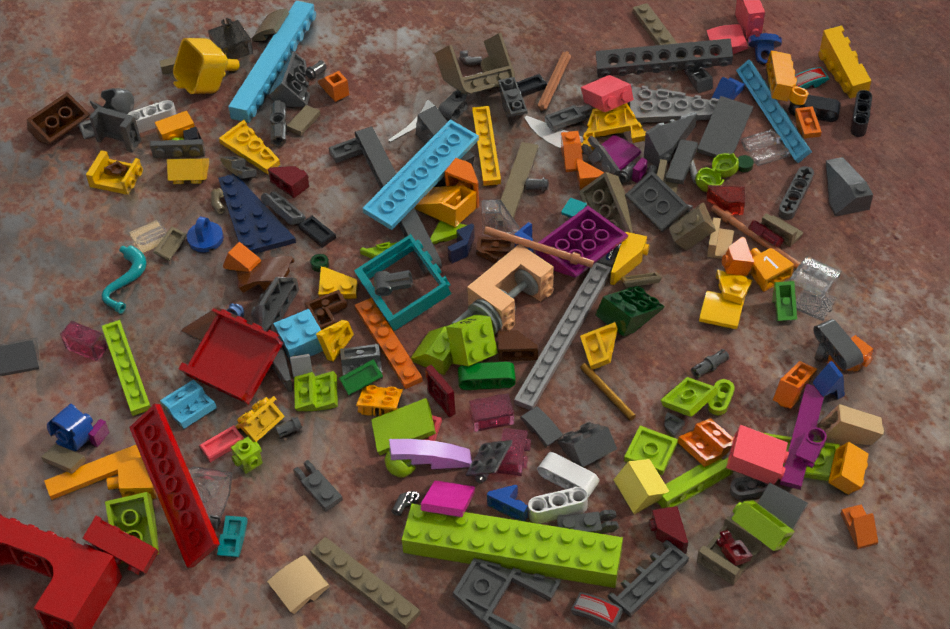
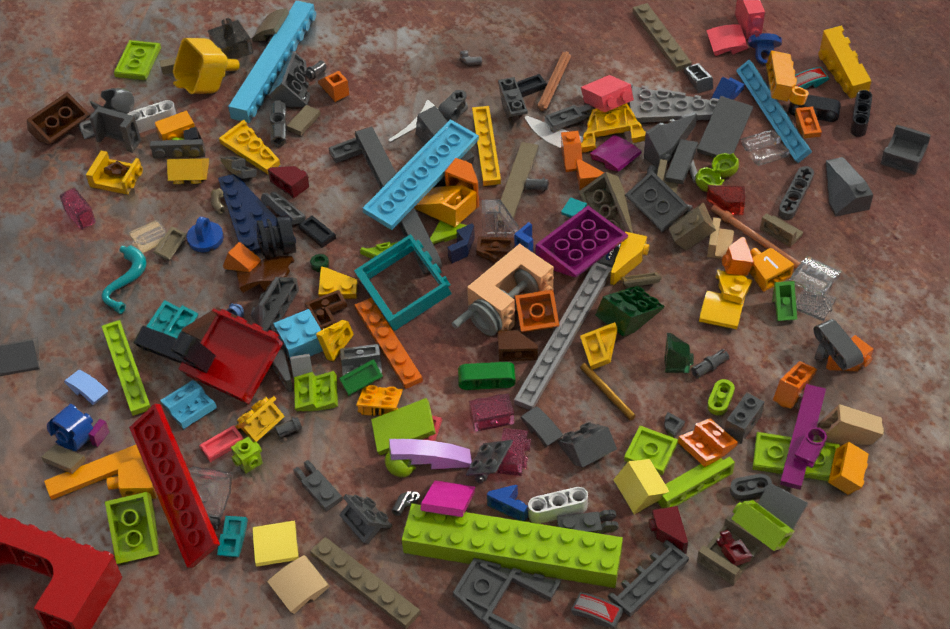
clear pink brick [60,321,108,361] -> none
red wedge [82,515,159,575] -> none
dark grey piece [374,270,413,296] -> none
lime slope [411,326,453,375] -> none
dark red tile [425,365,456,417] -> none
dark tan windscreen [434,33,515,95] -> none
lime brick [446,315,498,366] -> none
nougat bar [484,226,594,268] -> none
white beam [537,452,599,498] -> none
dark grey hinge [581,136,620,175] -> none
dark grey brick [596,38,733,77] -> none
dark grey pin [618,162,636,183] -> none
magenta tile [632,158,647,183] -> none
lime plate [661,377,718,417] -> none
coral brick [726,425,789,485] -> none
dark green tile [738,155,754,172] -> none
dark red piece [748,220,785,247] -> none
blue slope [813,361,845,399] -> none
orange slope [840,504,878,549] -> none
none -> clear pink brick [59,188,96,230]
none -> light blue slope [64,370,108,405]
none -> lime tile [114,40,161,80]
none -> black beam [133,326,216,373]
none -> teal slope [146,300,199,338]
none -> light yellow slope [253,521,299,567]
none -> black wheel [256,215,296,259]
none -> dark grey bracket [339,494,392,544]
none -> orange slope [515,289,560,333]
none -> clear green slope [664,333,694,373]
none -> dark grey brick [725,393,764,443]
none -> dark grey panel [881,125,931,175]

